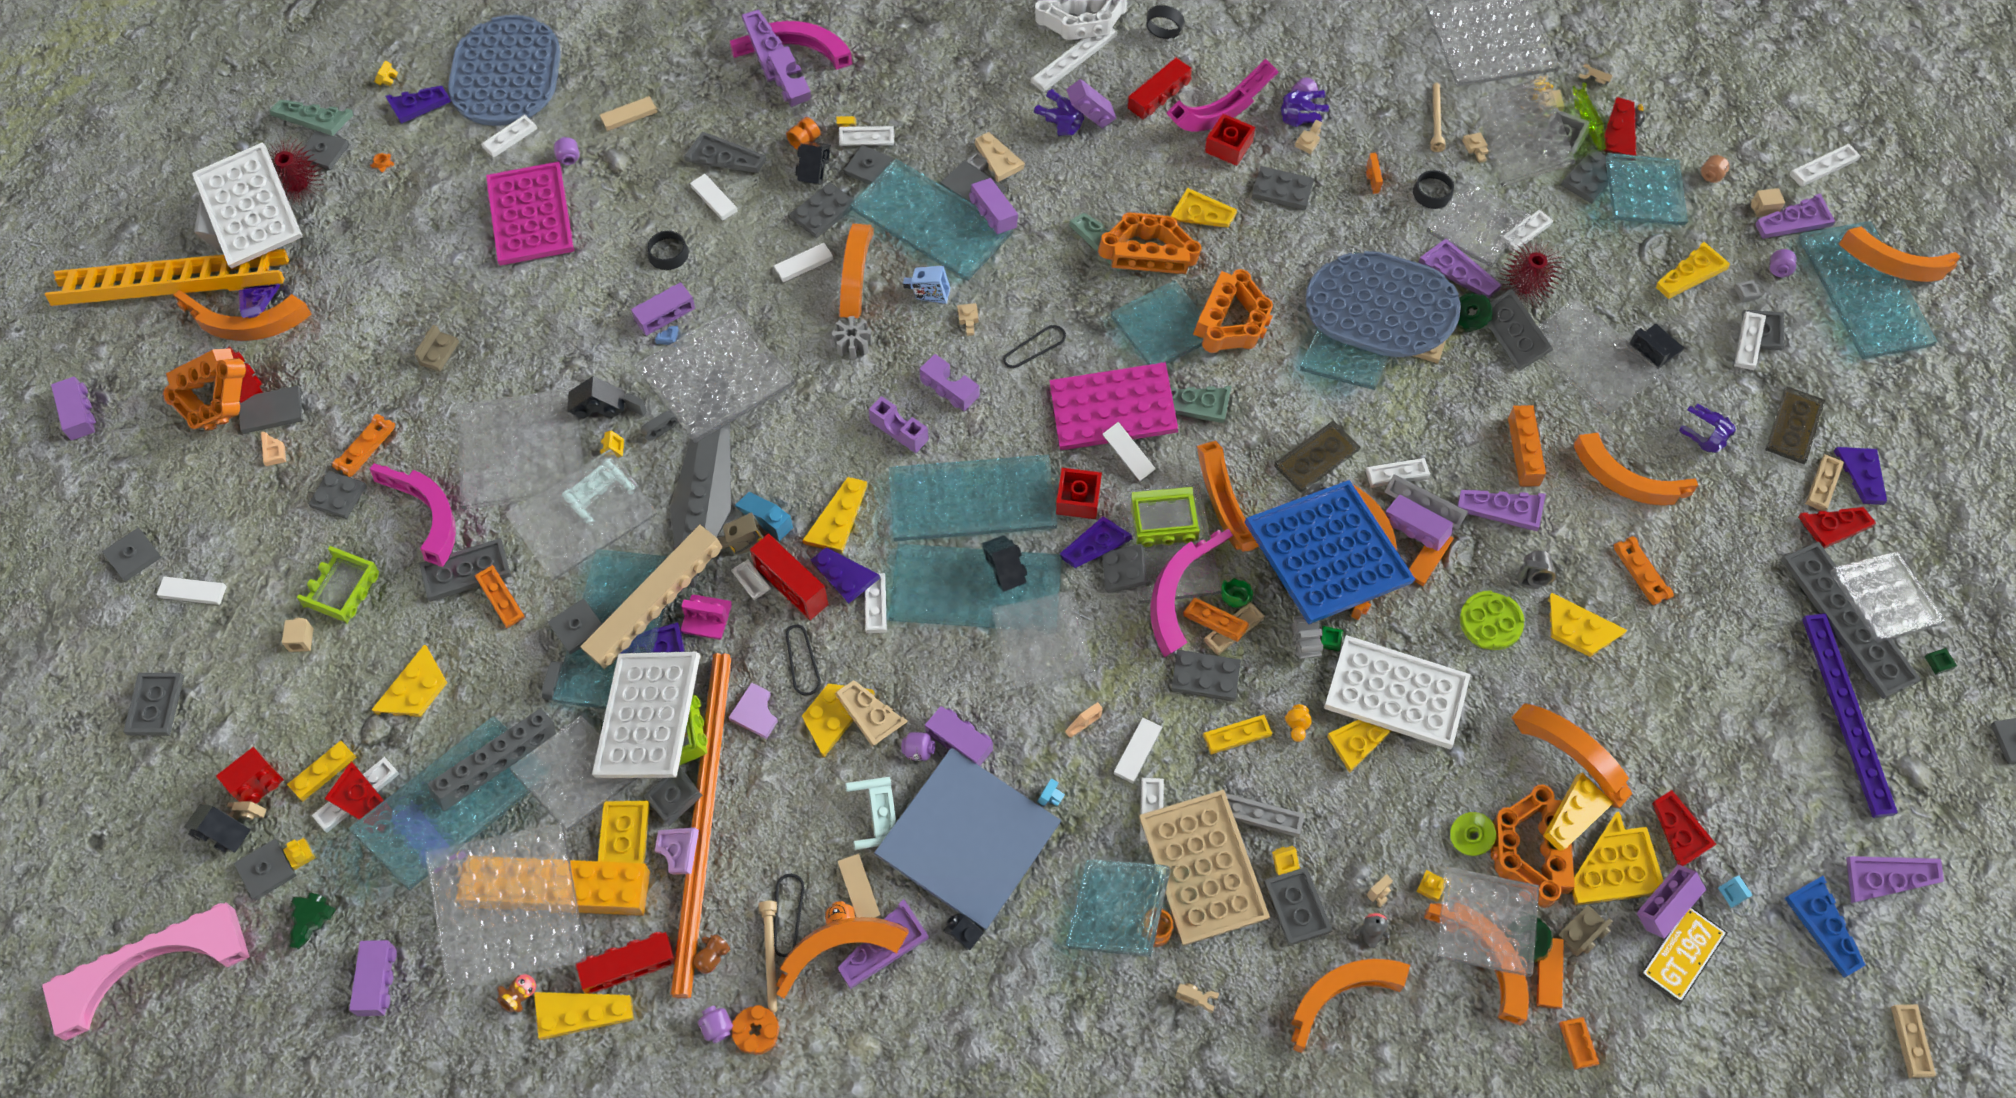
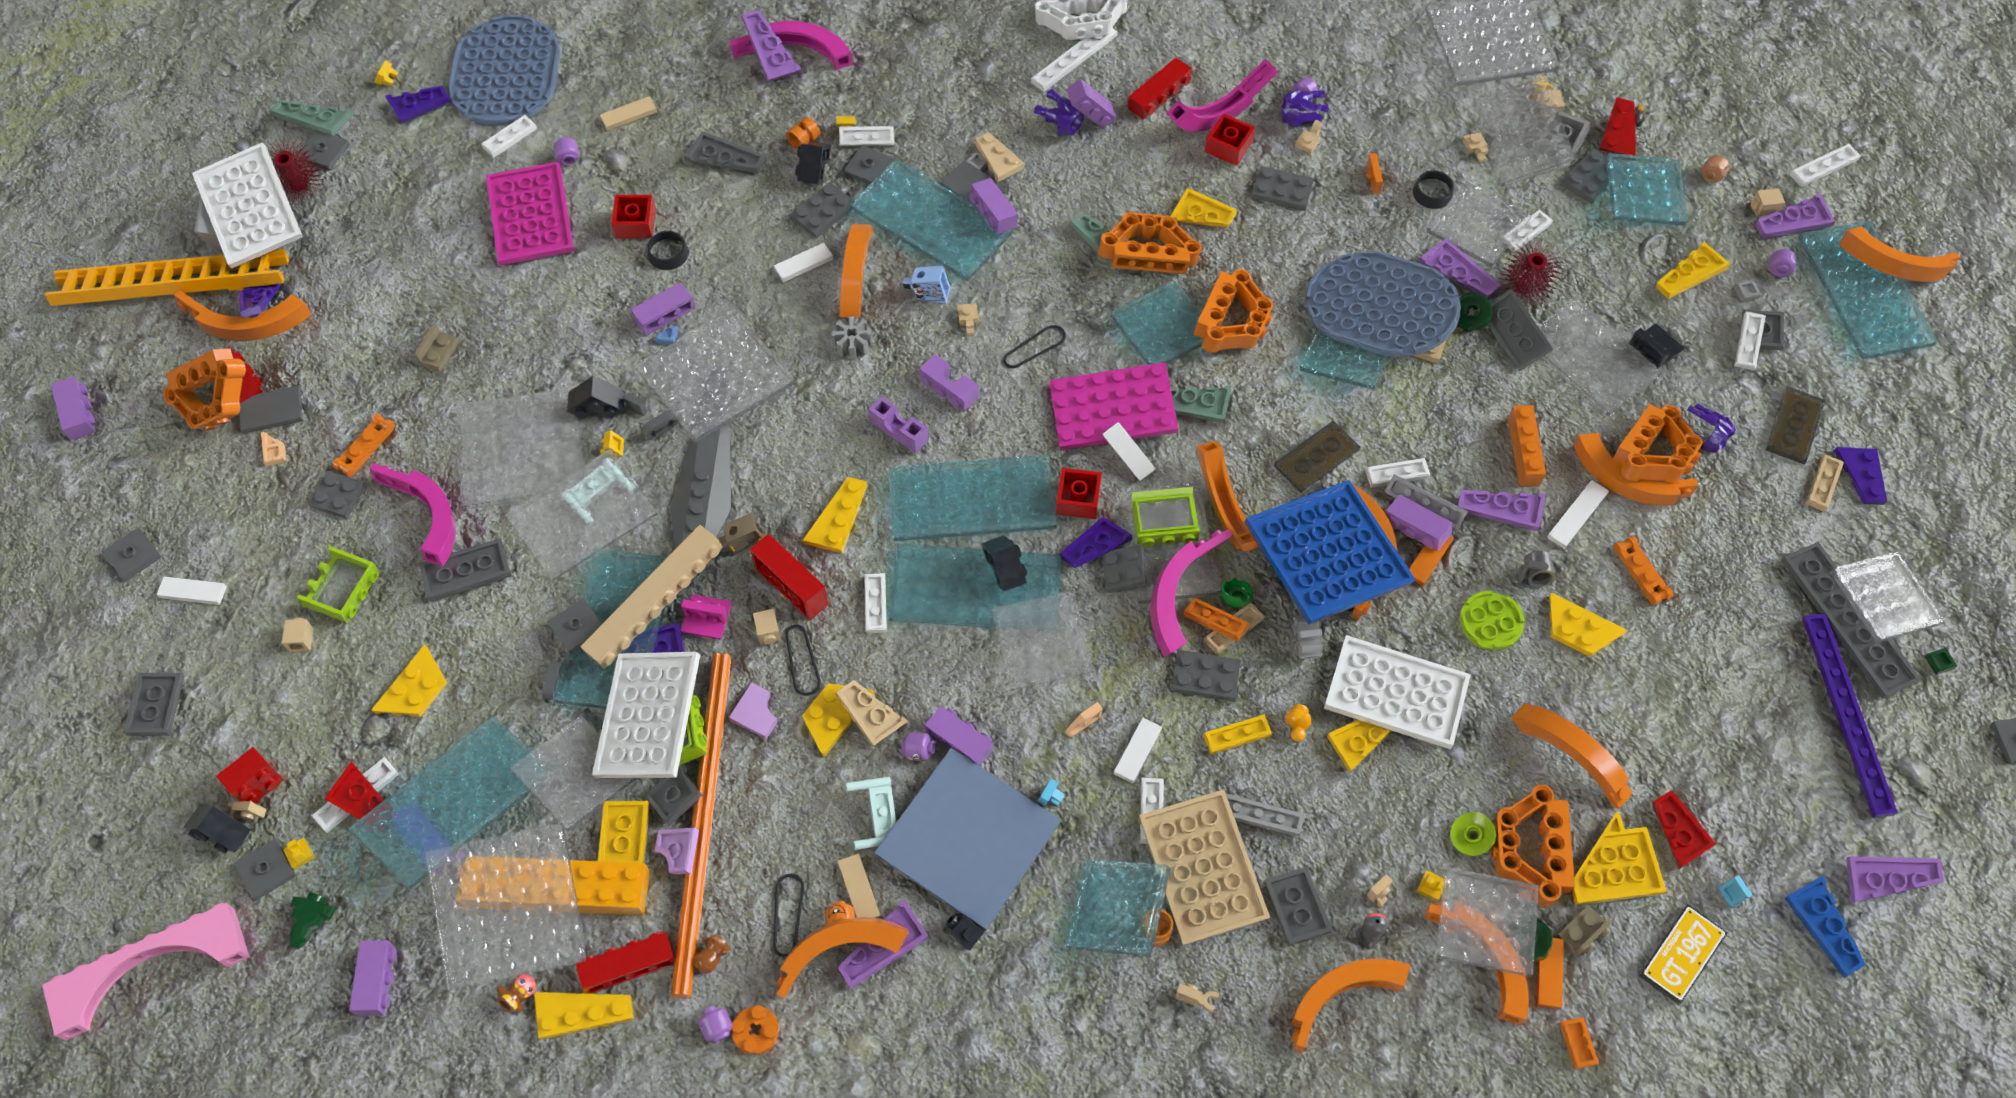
yellow plate [287,740,357,802] -> none
orange plate [370,153,394,173] -> none
dark grey brick [427,708,556,811] -> none
orange tile [474,565,526,628] -> none
white tile [690,174,738,221] -> none
white tile [731,559,771,600] -> none
dark azure slope [735,492,793,541] -> none
tan piece [758,901,777,1013] -> none
medium lavender arch [767,46,811,107] -> none
dark purple wing [810,547,881,604] -> none
black tyre [1146,5,1185,39] -> none
yellow tile [1272,846,1300,875] -> none
green tile [1320,626,1343,651] -> none
tan piece [1430,83,1445,152] -> none
yellow wing [1543,772,1613,851] -> none
clear neon green tile [1572,82,1606,151] -> none
tan plate [1579,63,1613,84] -> none
medium lavender brick [1637,864,1706,939] -> none
red wing [1798,507,1876,549] -> none
tan tile [1891,1004,1936,1078] -> none
none -> red brick [611,194,656,238]
none -> tan brick [753,609,781,644]
none -> white tile [1547,480,1609,549]
none -> orange brick [1612,404,1703,483]

